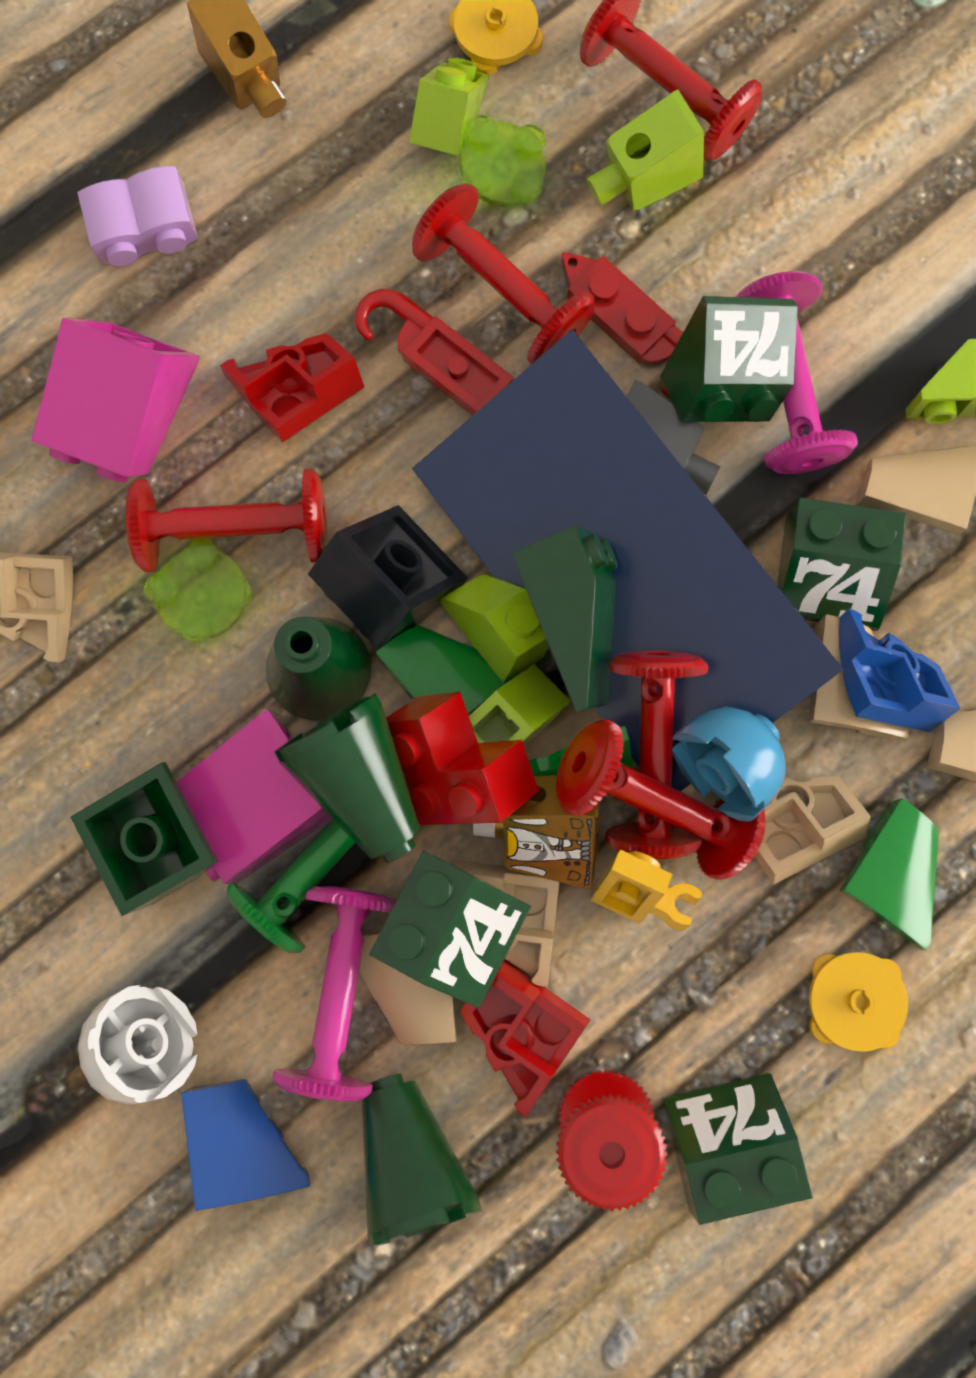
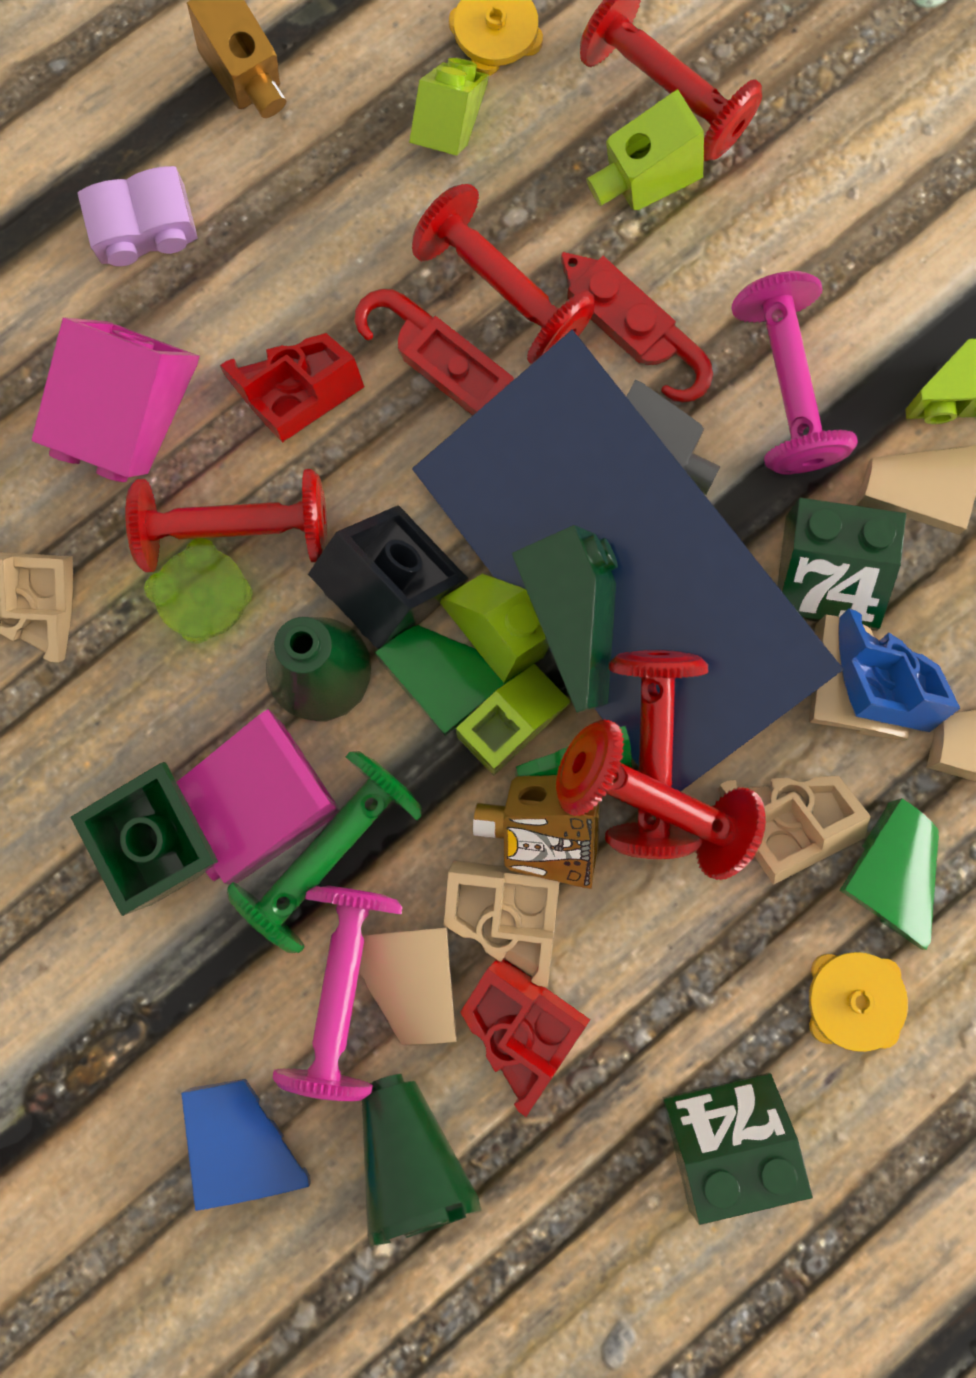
white cylinder [78,985,197,1105] -> none
dark green cone [274,693,420,863] -> none
dark green slope [369,850,532,1008] -> none
red brick [386,691,539,825] -> none
clear neon green piece [459,115,546,207] -> none
red hose [556,1069,668,1212] -> none
yellow plate [590,850,703,931] -> none
dark green slope [660,296,798,422] -> none
dark azure cylinder [672,706,786,821] -> none

